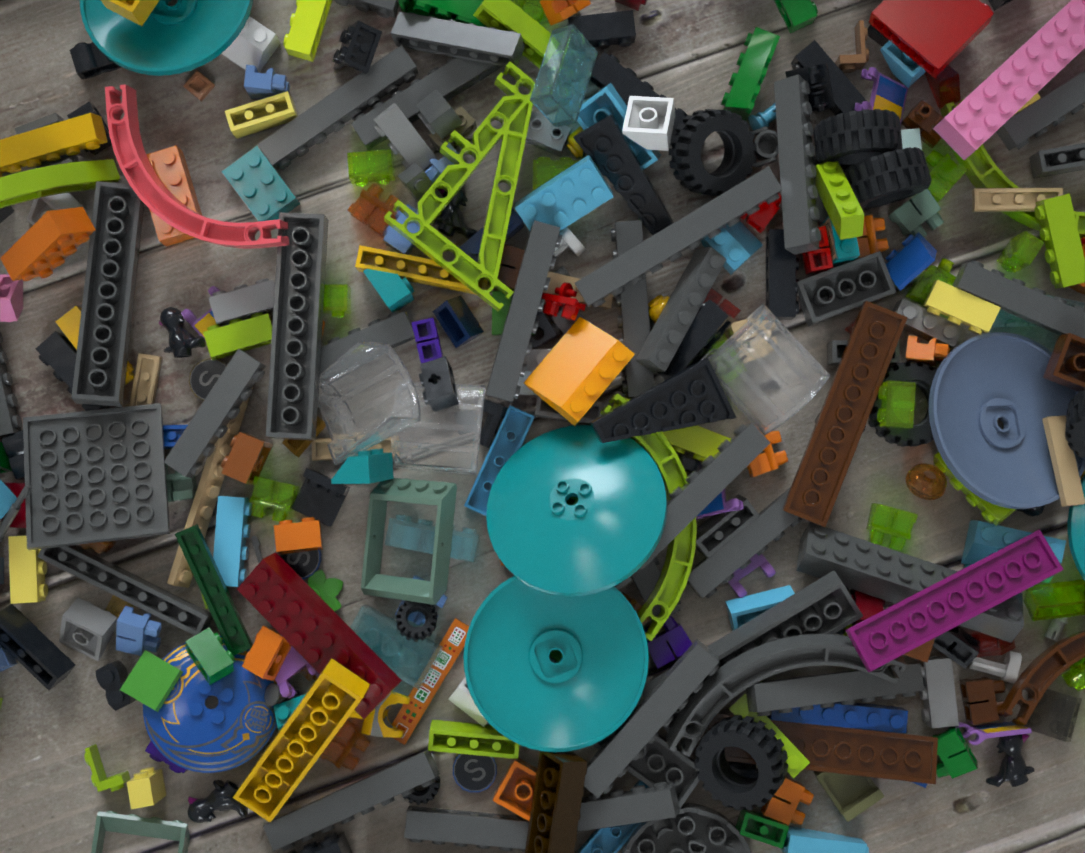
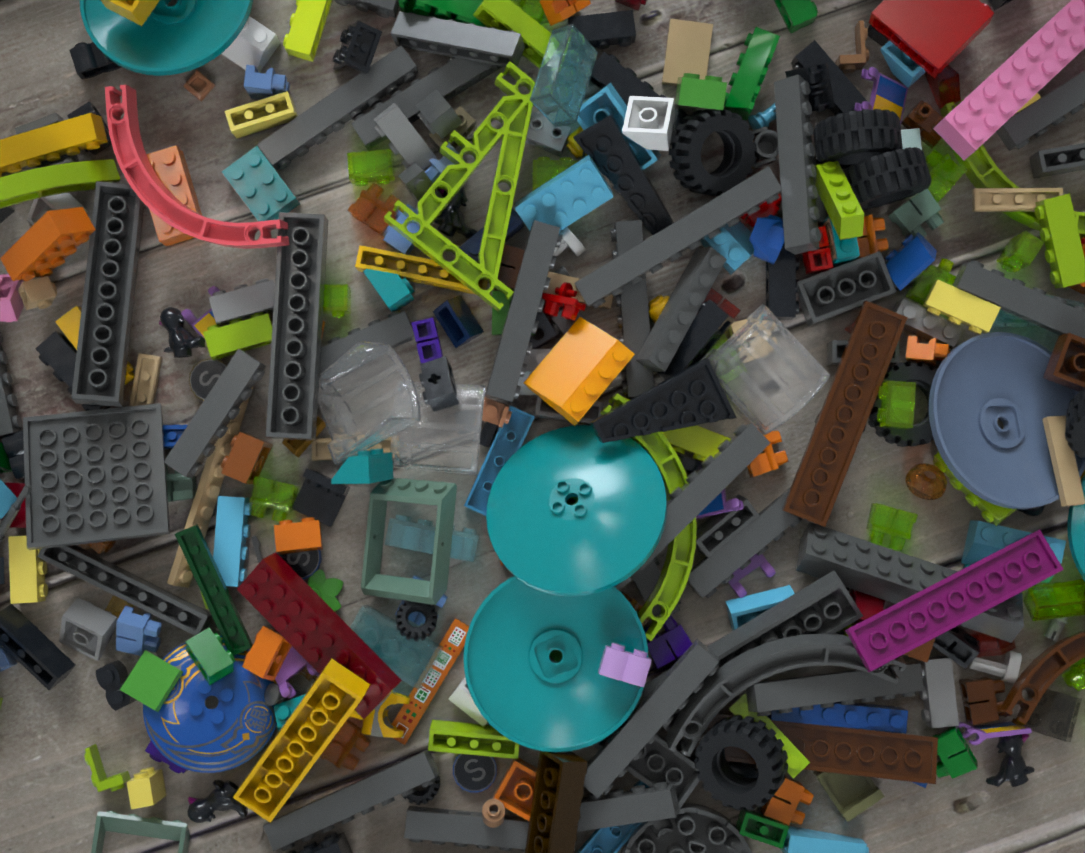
none -> tan brick [18,276,57,310]
none -> nougat bracket [477,397,512,428]
none -> medium nougat brick [482,799,505,828]
none -> lavender brick [598,643,652,687]
none -> tan tile [662,19,713,86]
none -> bright green brick [675,73,727,110]
none -> blue slope [749,214,784,264]

